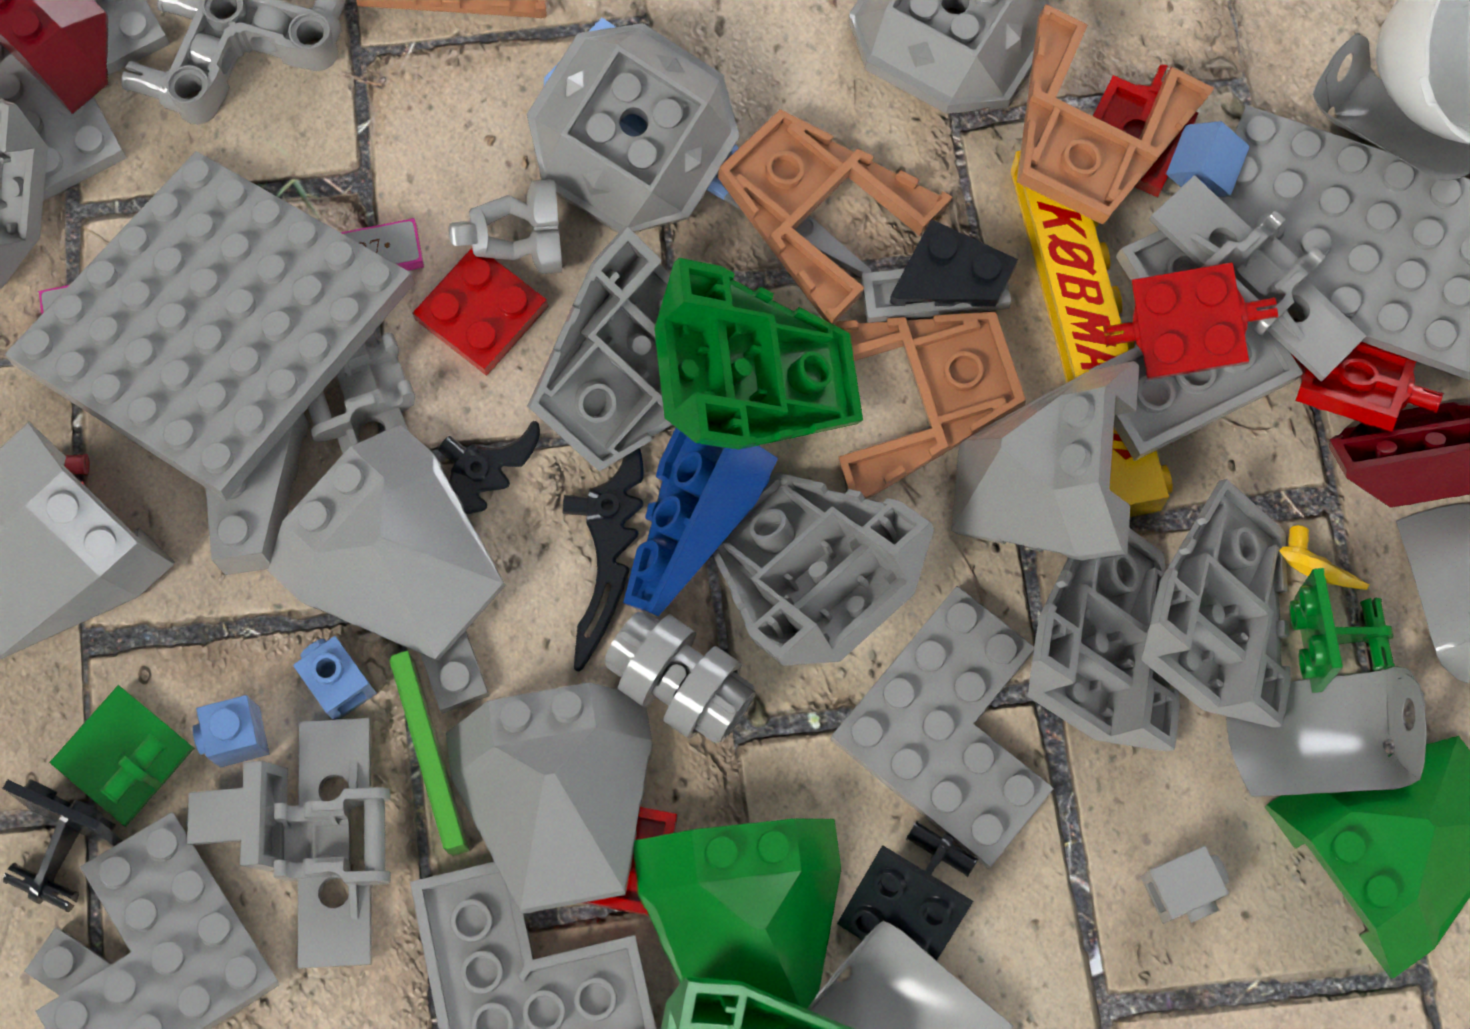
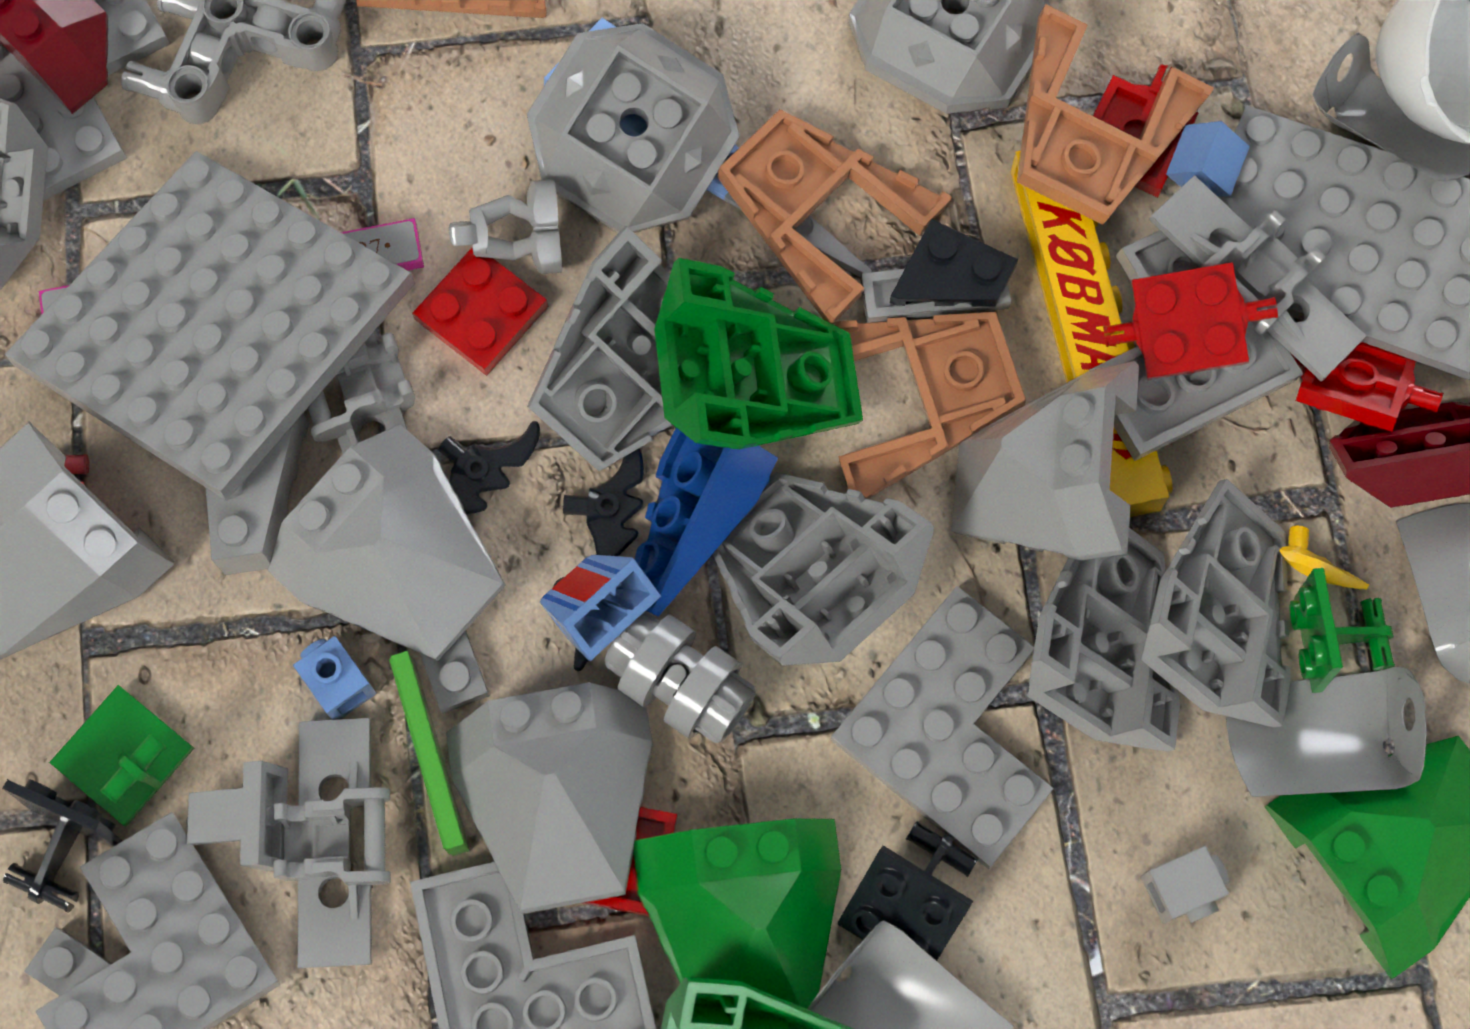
medium blue brick [192,695,270,768] -> none
none -> medium blue torso [540,555,661,661]

